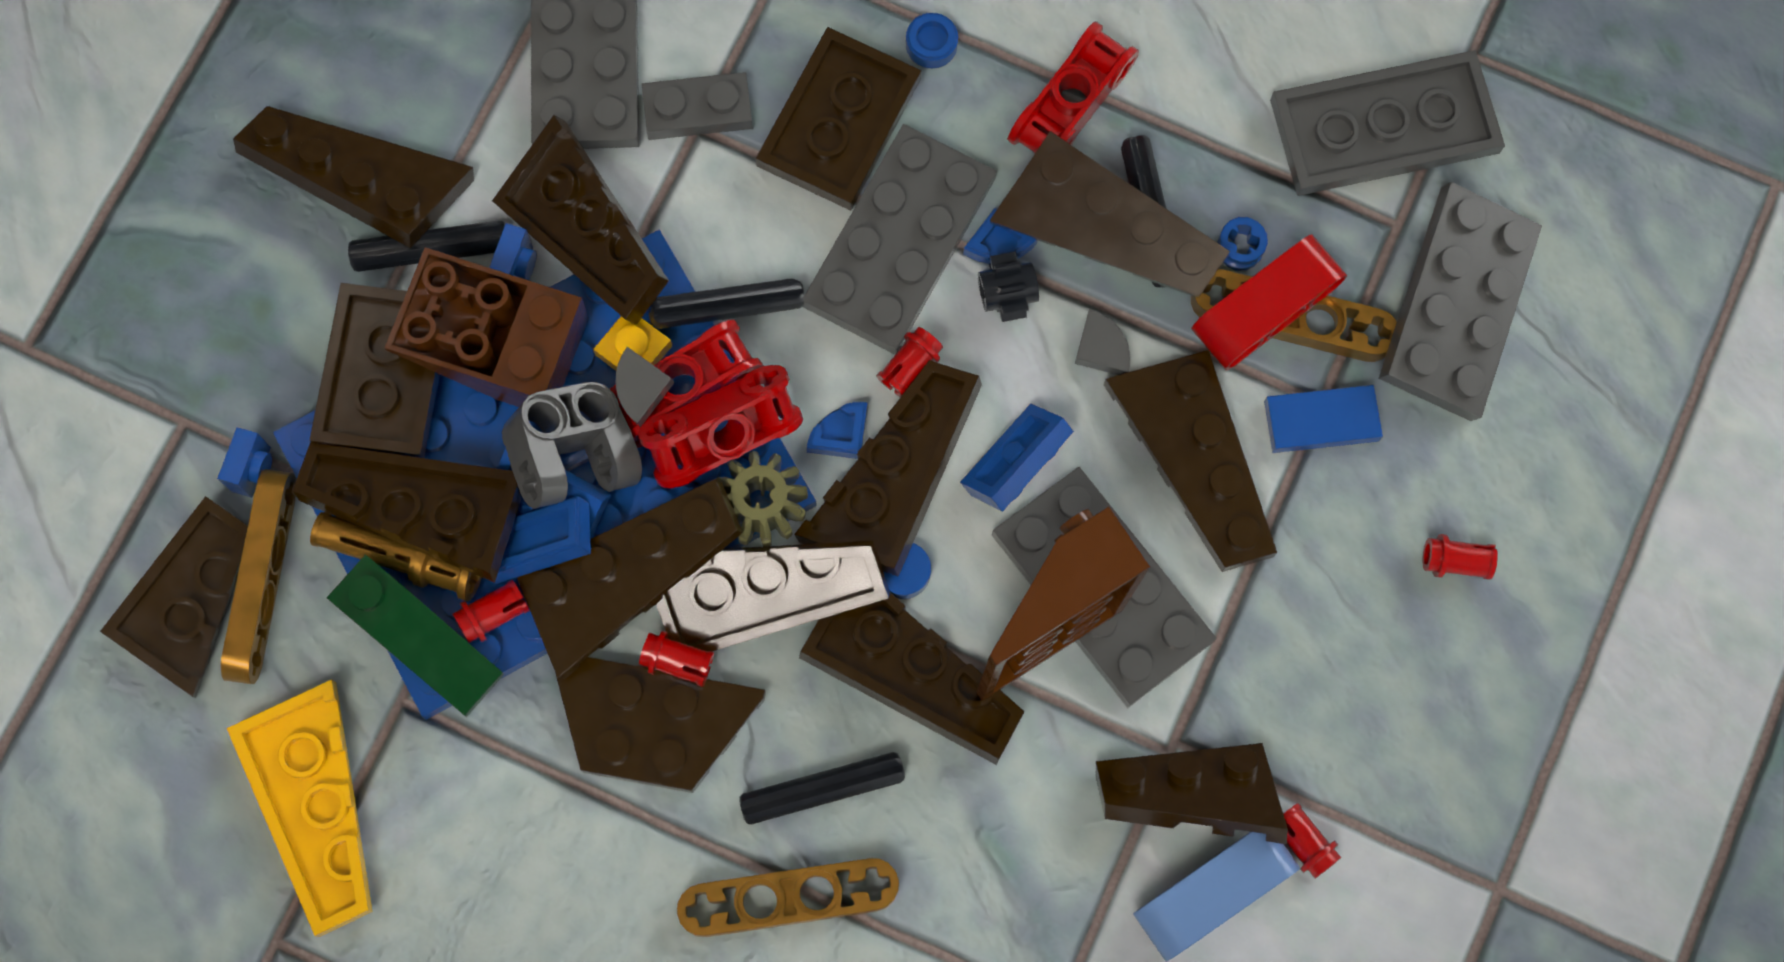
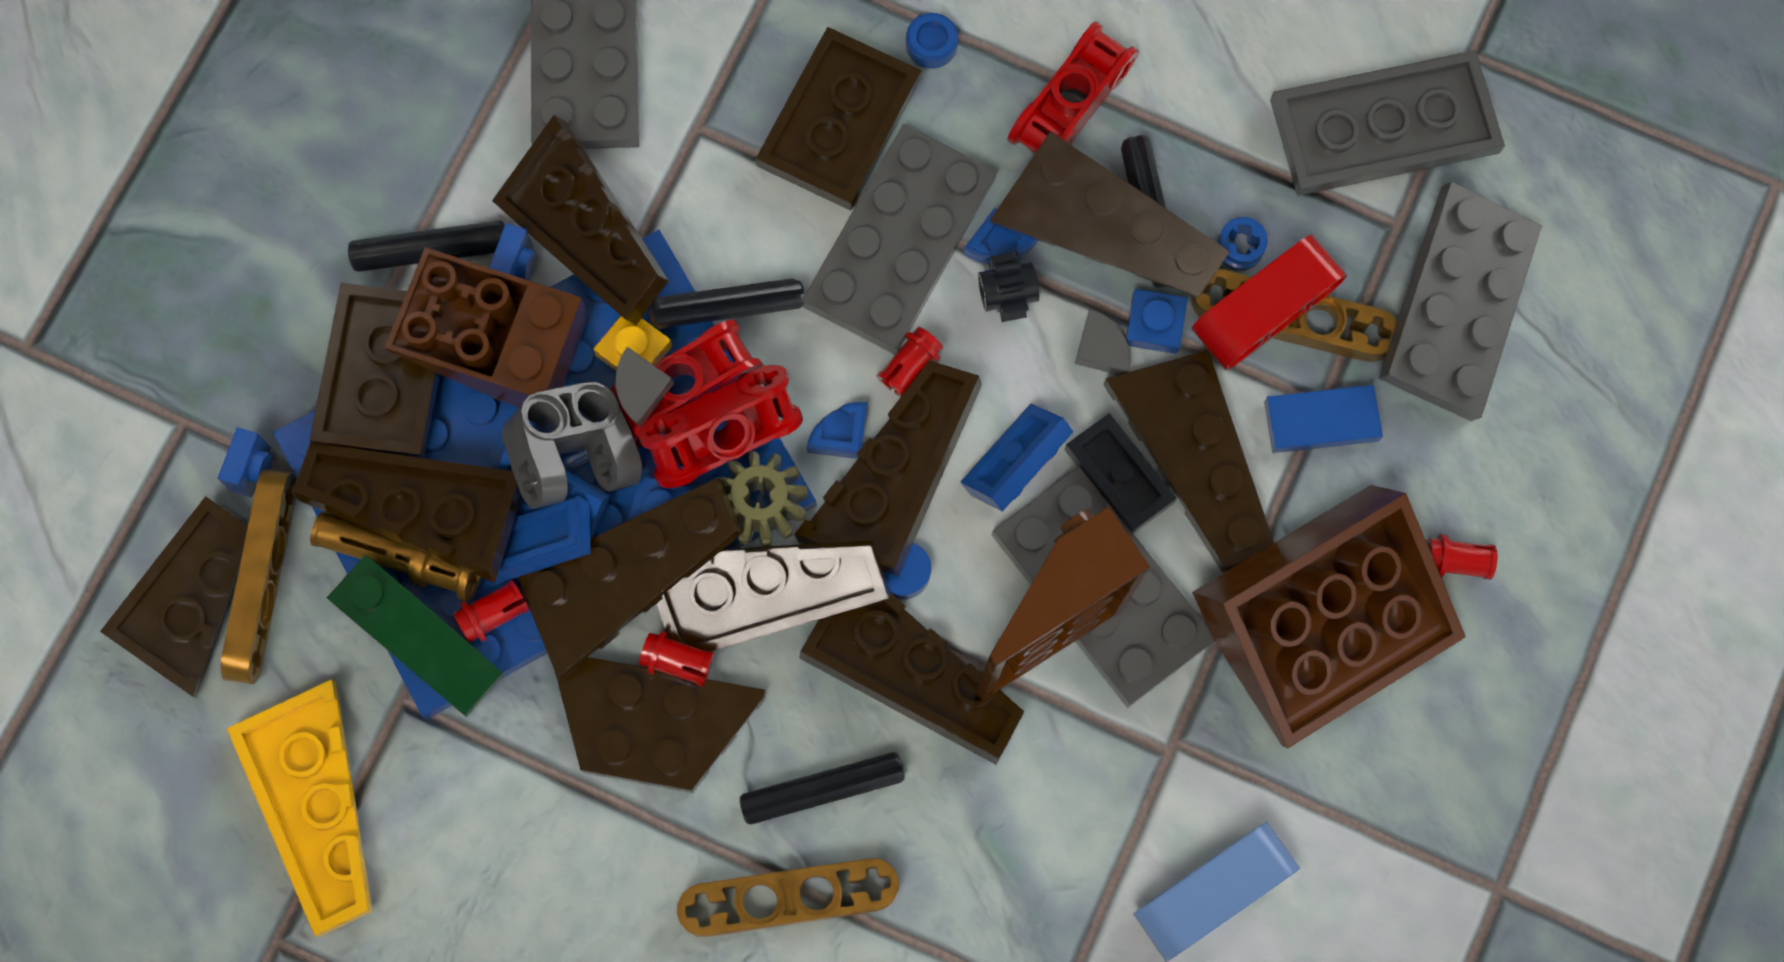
dark brown wing [233,106,474,248] -> none
dark grey plate [642,72,753,140] -> none
dark brown wing [1095,743,1288,844] -> none
red pin [1283,803,1342,879] -> none
none -> black plate [1064,413,1177,534]
none -> blue plate [1126,289,1187,354]
none -> reddish brown slope [1192,485,1466,749]

